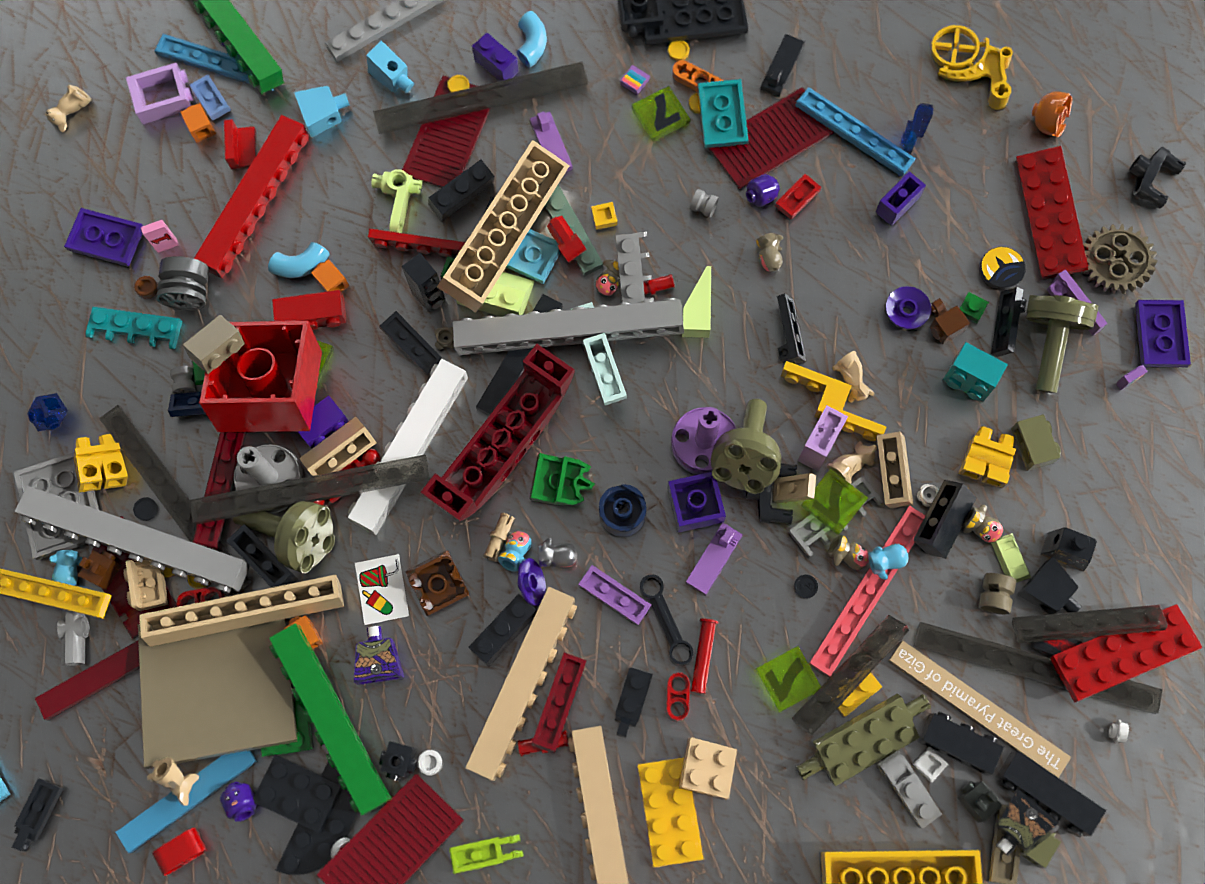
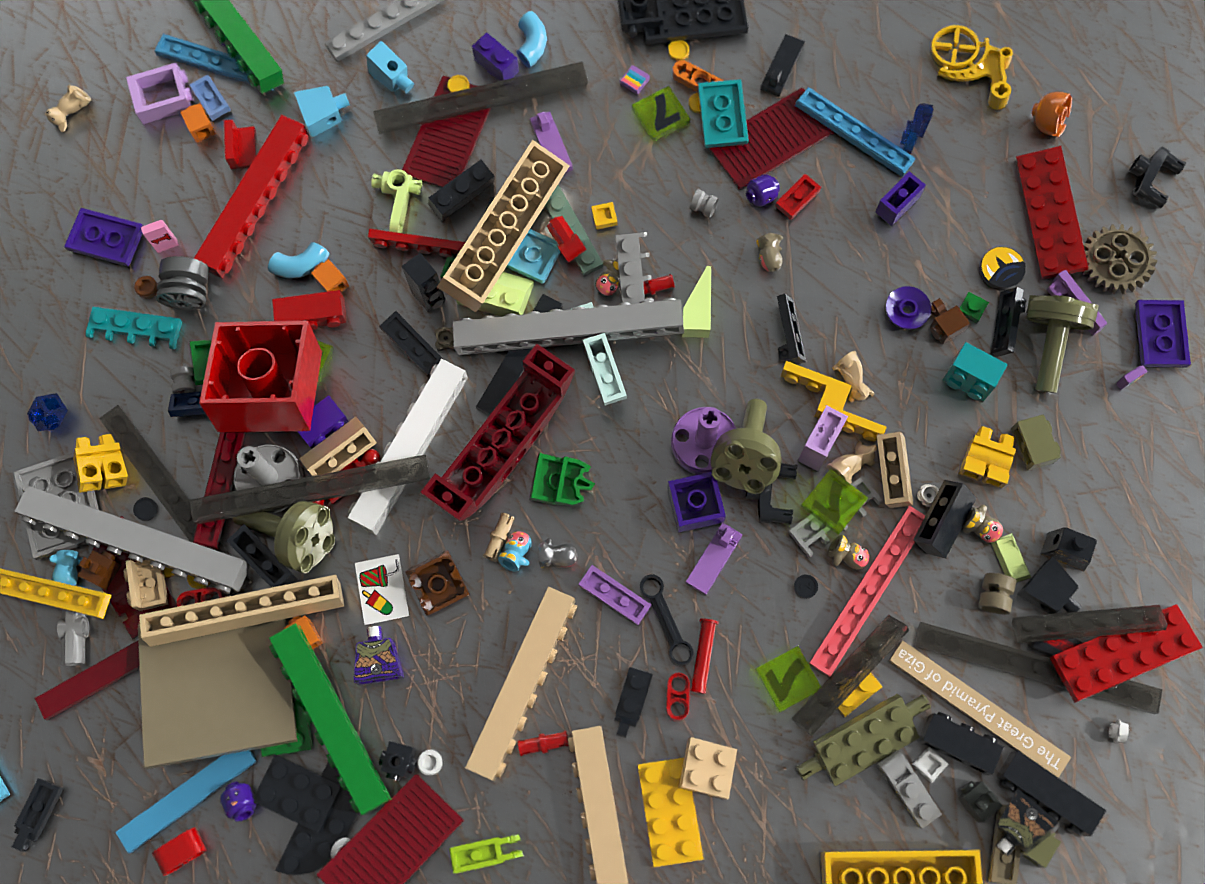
tan animal [147,757,199,806] -> none
dark tan brick [183,315,245,374] -> none
black brick [468,594,537,667] -> none
dark purple dish [517,558,546,606] -> none
dark red plate [531,652,587,753] -> none
dark blue brick [599,484,647,537] -> none
tan plate [773,473,816,503] -> none
medium azure animal [868,544,908,580] -> none

